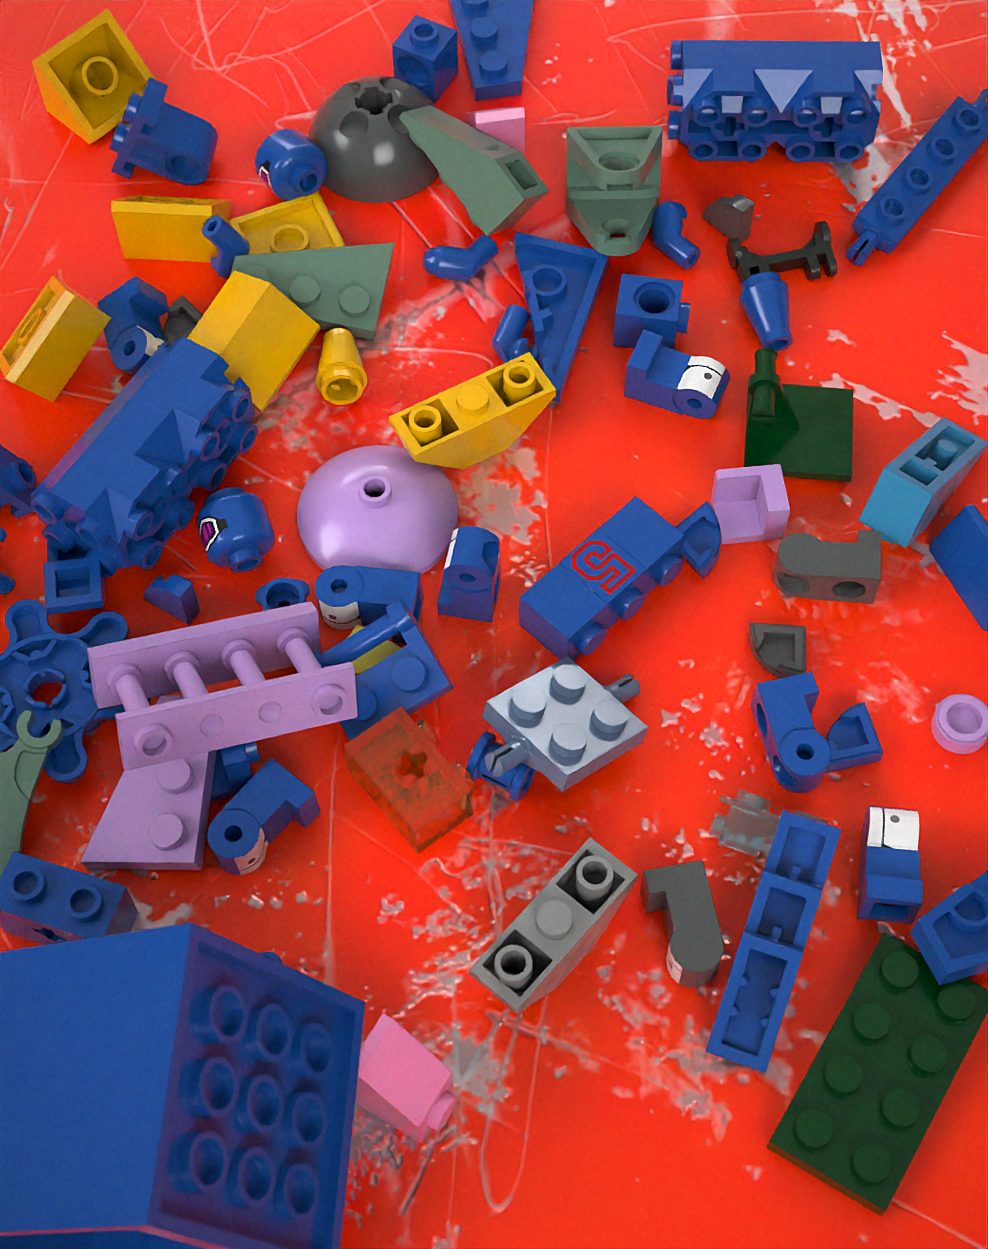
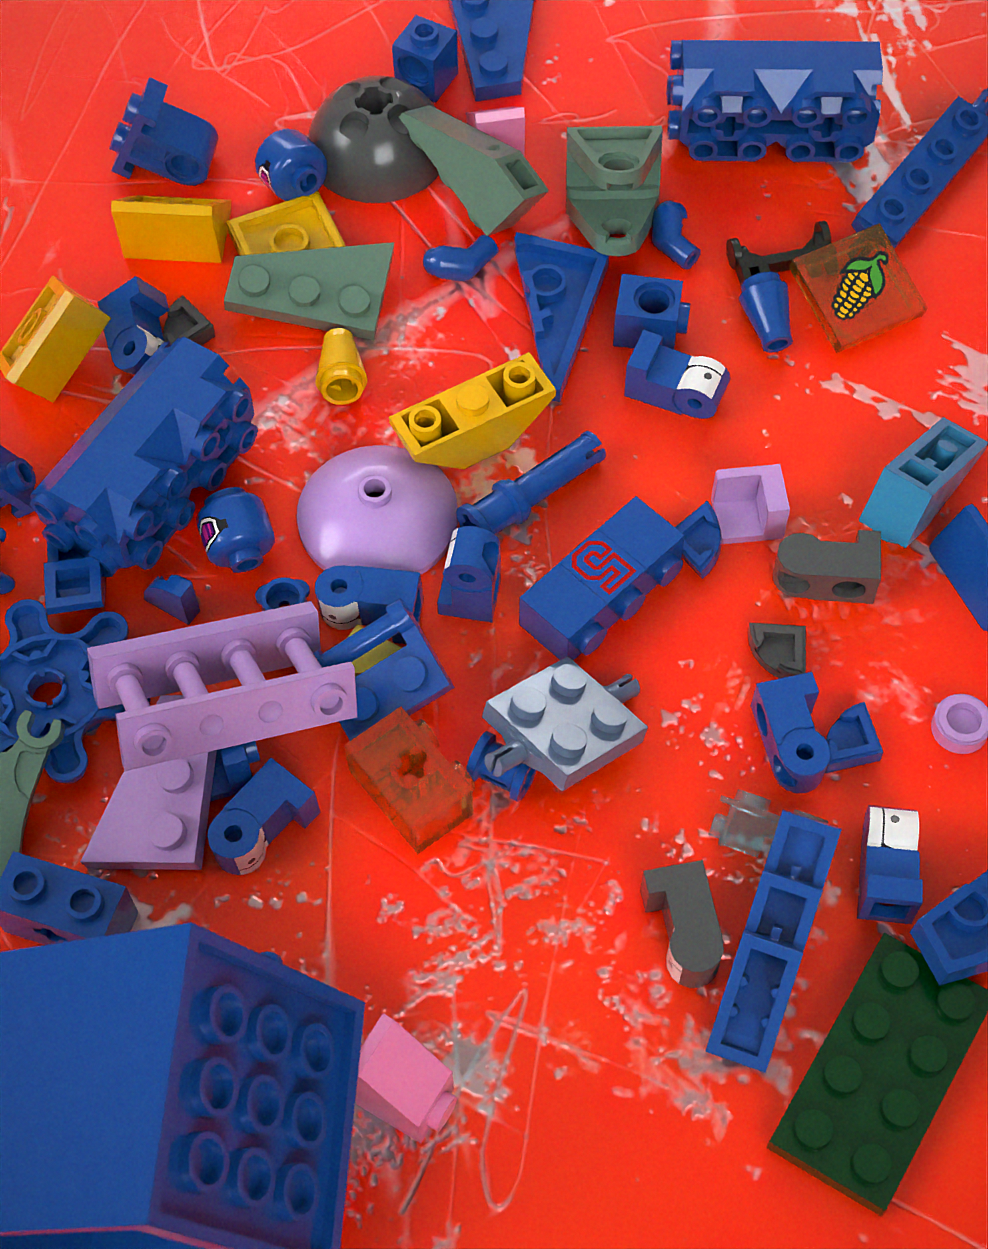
yellow slope [32,9,156,144] -> none
yellow slope [188,270,321,413] -> none
blue arm [202,215,250,279] -> none
light grey slope [469,837,638,1014] -> none
blue arm [491,305,539,363] -> none
dark grey tile [702,194,755,243] -> none
dark green plate [743,347,853,482] -> none
none -> blue pin [456,431,606,535]
none -> clear orange tile [789,223,928,353]

